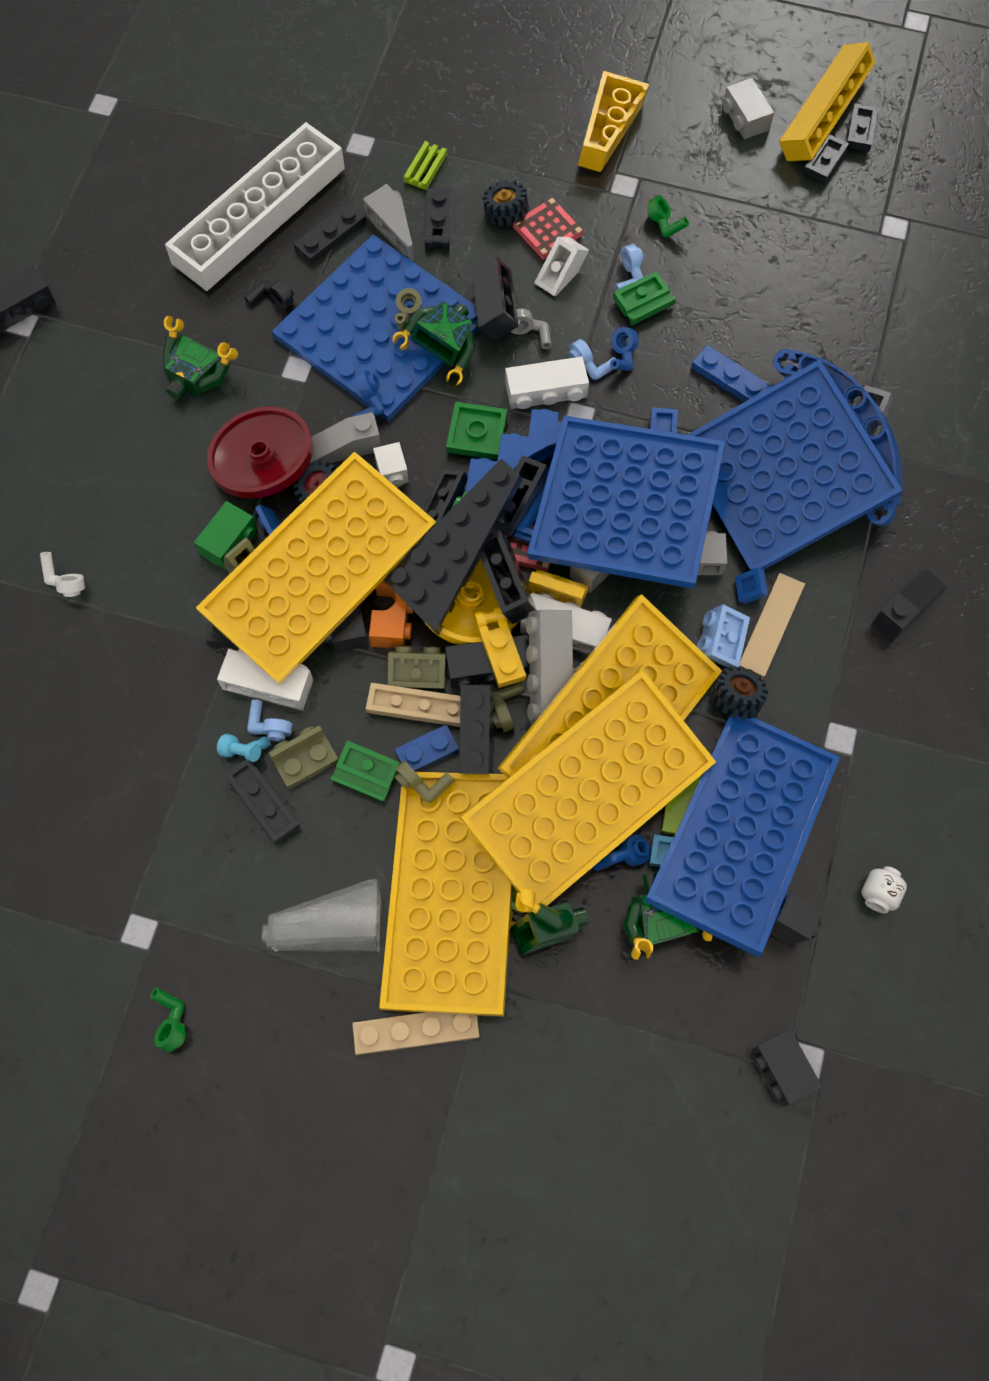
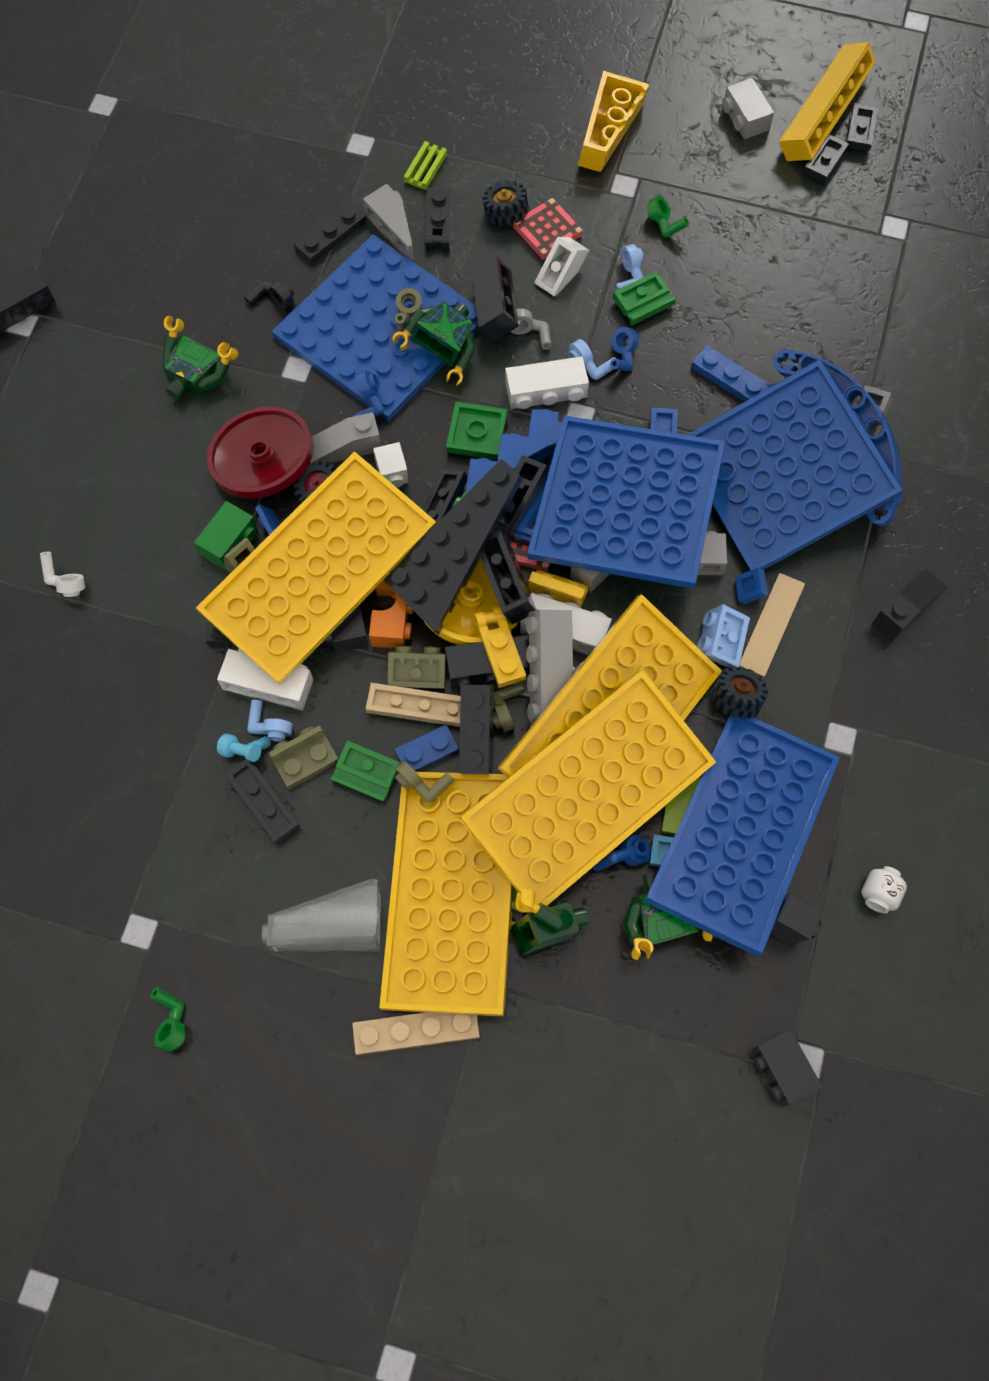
white brick [165,122,345,291] -> none

